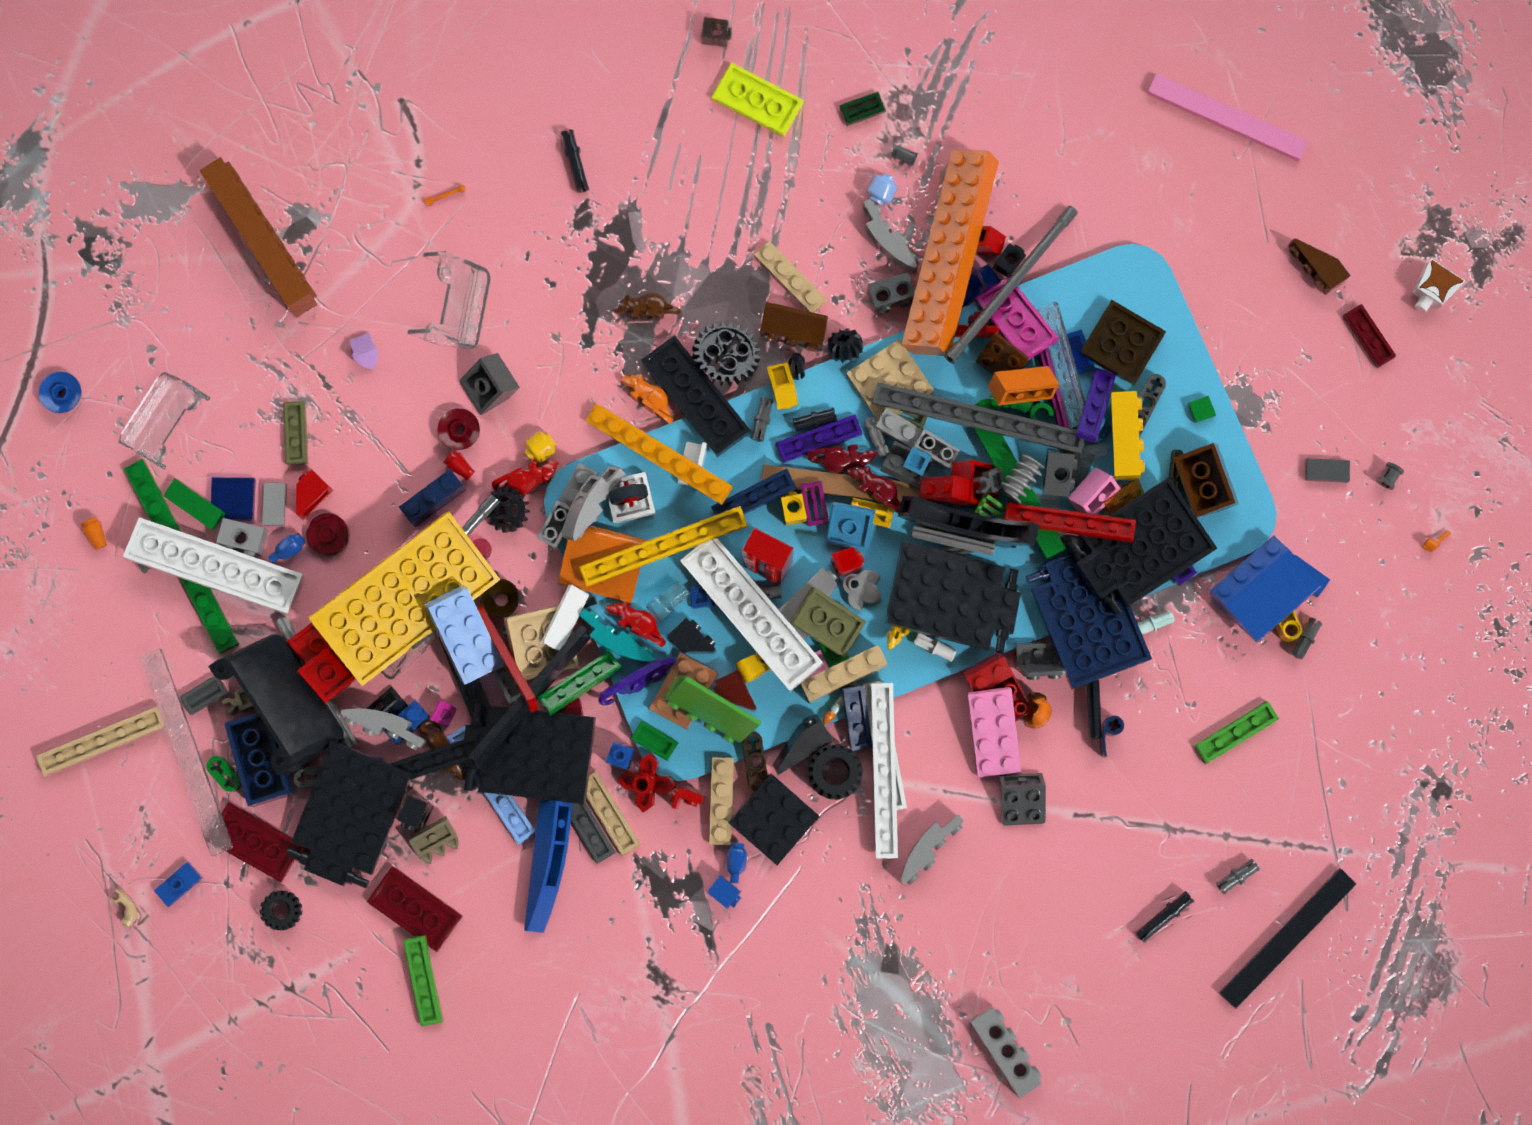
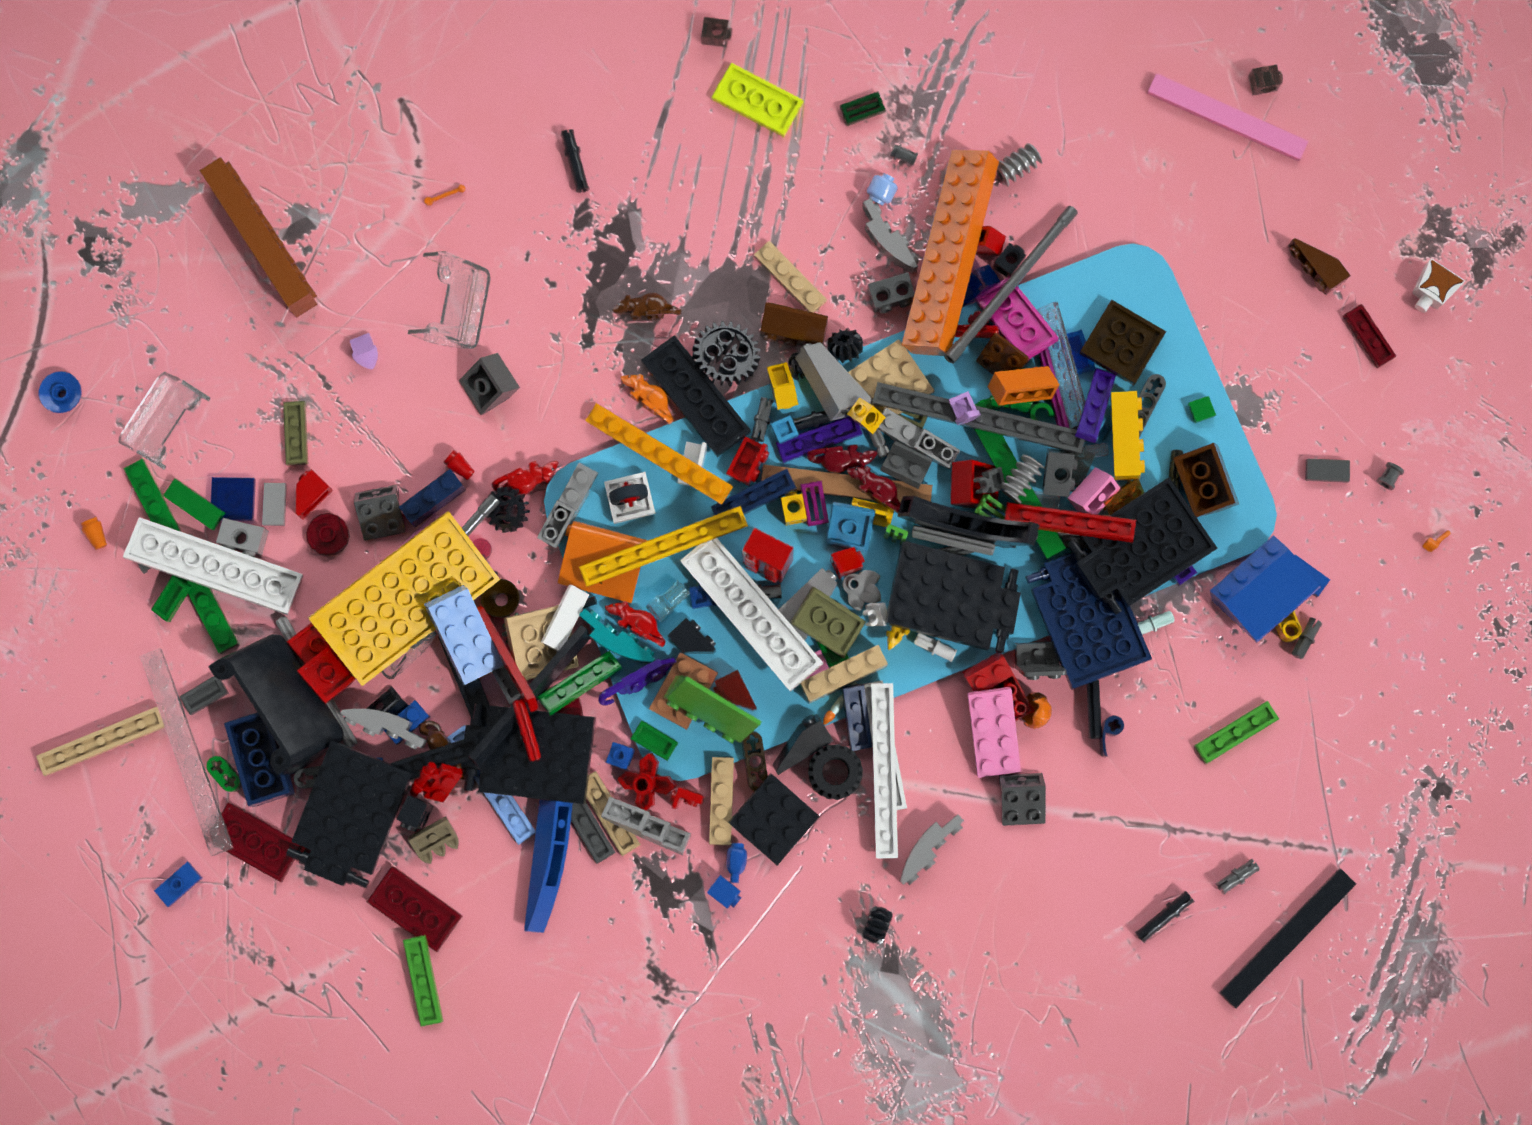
tan piece [110,889,138,928] -> none
dark tan plate [222,688,254,716] -> none
black tyre [260,891,302,930] -> none
blue plant [268,533,306,563] -> none
dark pink slope [431,700,457,727] -> none
dark red dish [437,408,480,450] -> none
yellow head [524,431,557,463] -> none
light grey slope [562,466,626,541] -> none
yellow piece [735,653,771,683] -> none
dark azure plate [903,446,932,476] -> none
red brick [920,476,970,503] -> none
light grey brick [969,1007,1042,1098] -> none
none -> green tile [151,575,192,622]
none -> dark grey bracket [354,485,406,540]
none -> red plate [410,762,462,803]
none -> red axle [513,699,541,761]
none -> light grey slope [601,797,691,855]
none -> red bracket [726,436,770,486]
none -> dark azure tile [771,416,799,444]
none -> light grey slope [795,342,873,421]
none -> yellow brick [847,397,886,434]
none -> white tile [862,603,887,626]
none -> black gear [862,906,893,944]
none -> bright green tile [884,524,908,545]
none -> lavender tile [949,391,981,425]
none -> light grey piece [997,143,1043,187]
none -> clear smoke brick [1248,64,1283,95]

